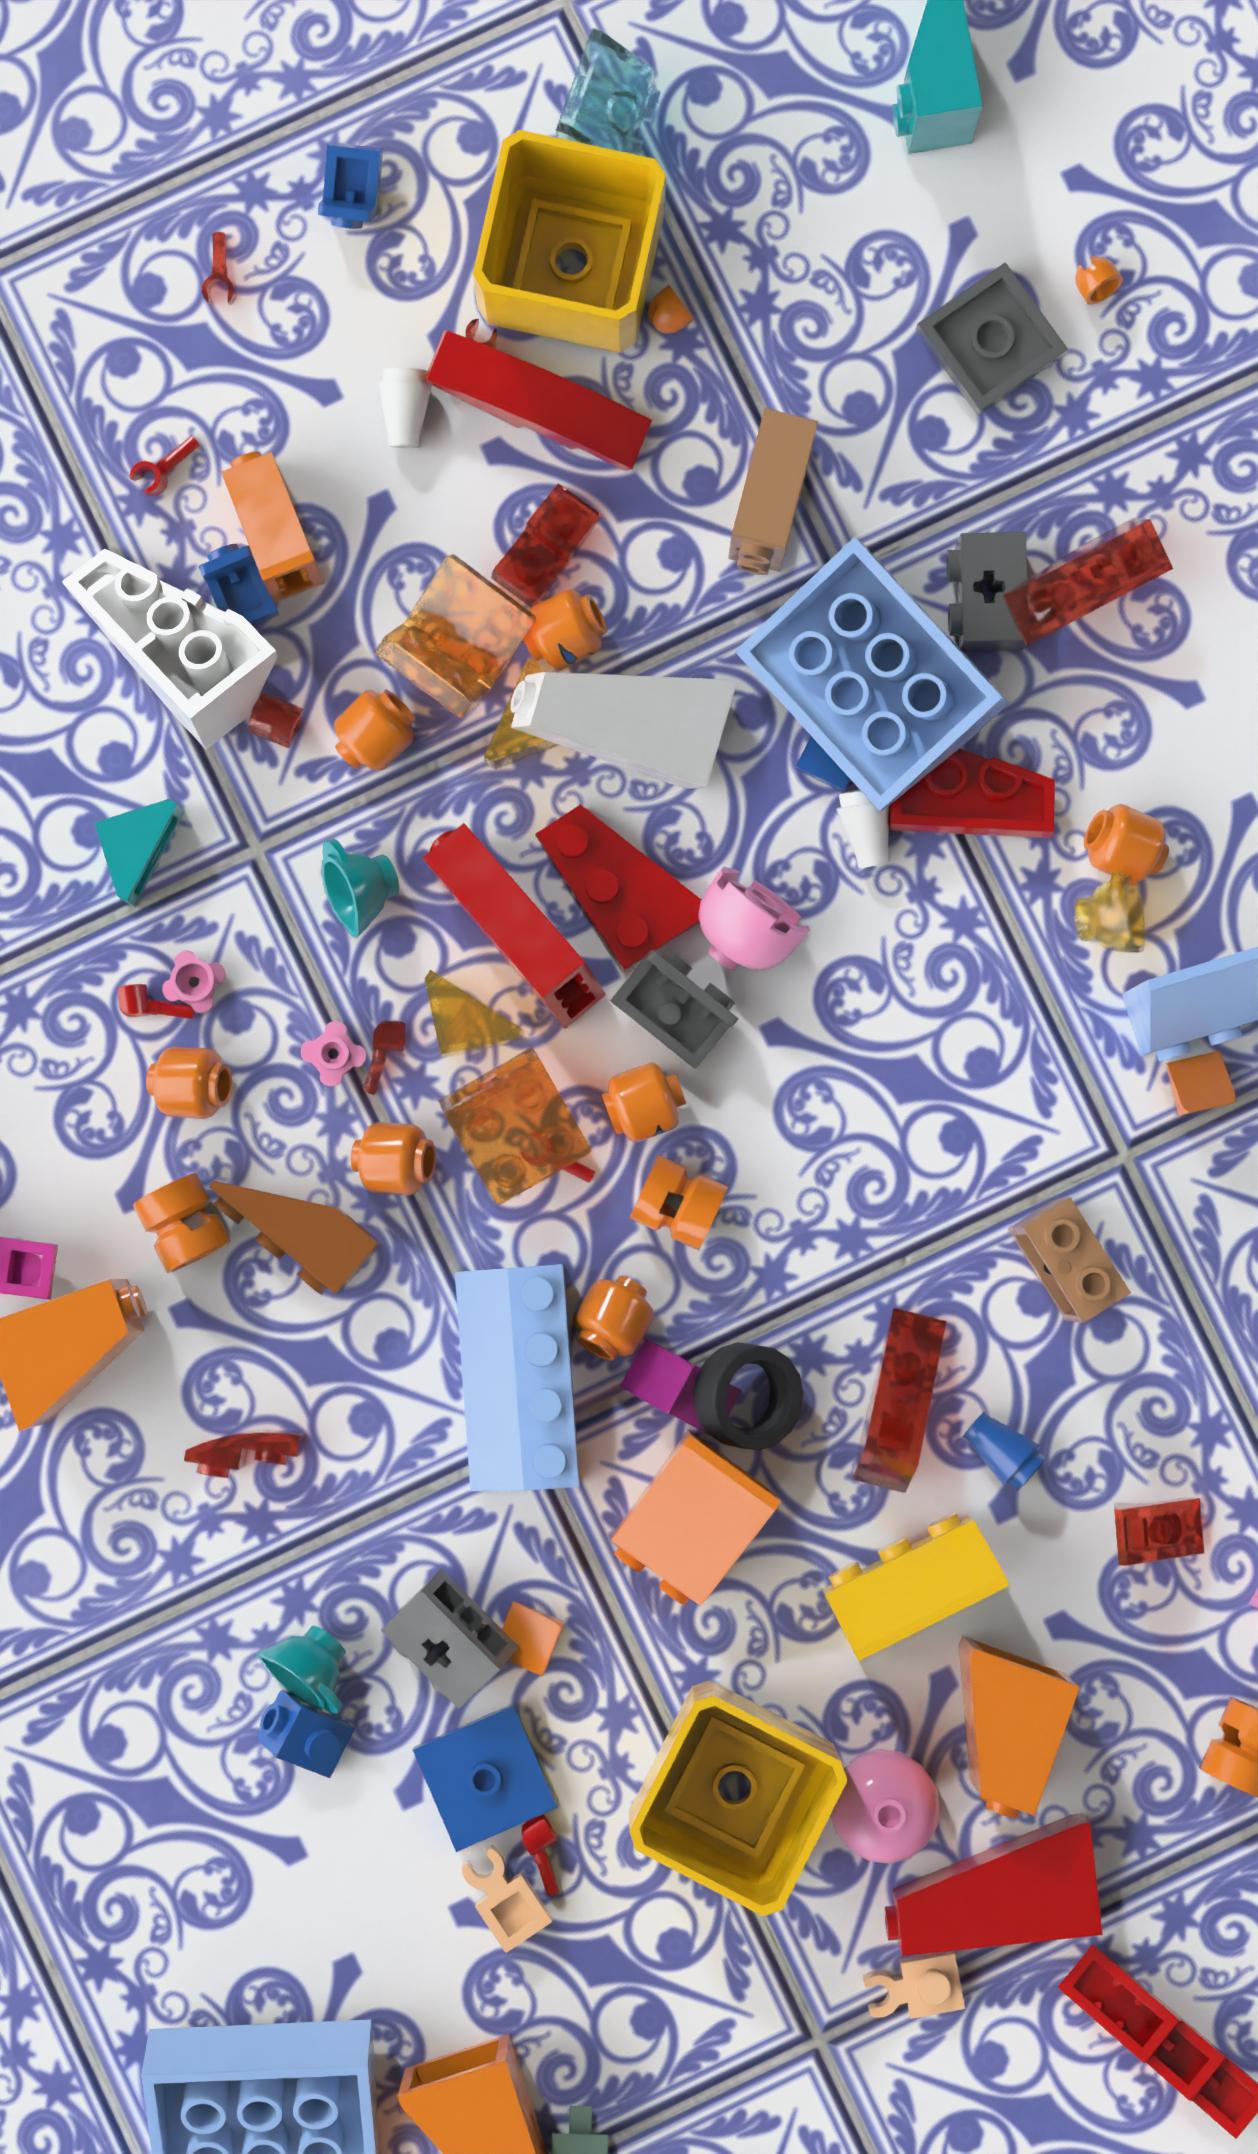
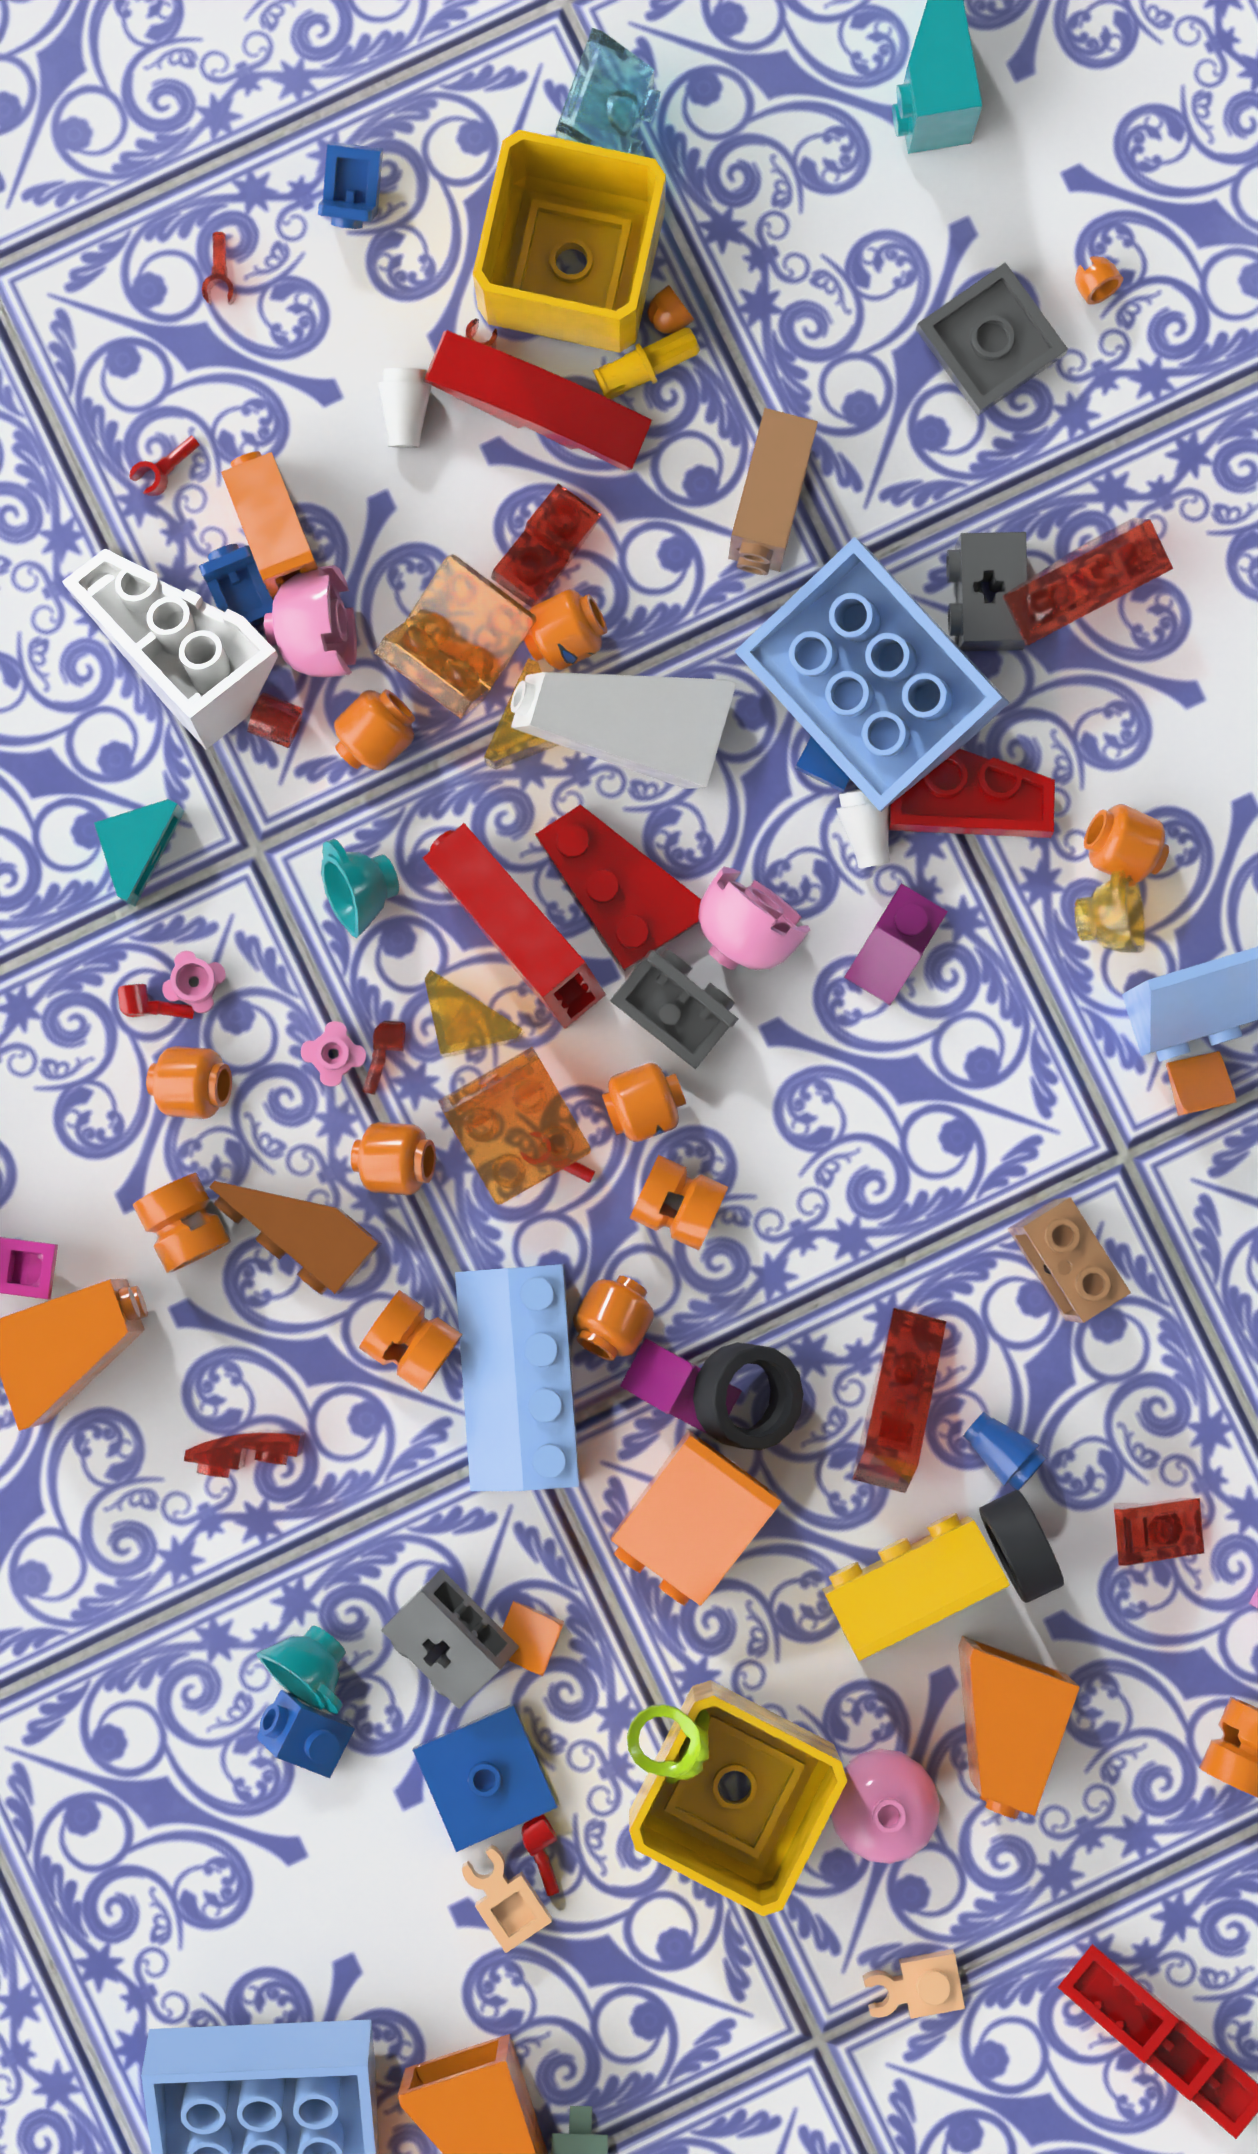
red slope [884,1813,1103,1956] -> none
none -> bright pink cylinder [264,565,357,677]
none -> orange wheel [359,1290,463,1392]
none -> yellow axle [592,327,700,400]
none -> lime piece [627,1704,710,1784]
none -> magenta slope [844,883,948,1006]
none -> black tyre [979,1490,1064,1603]

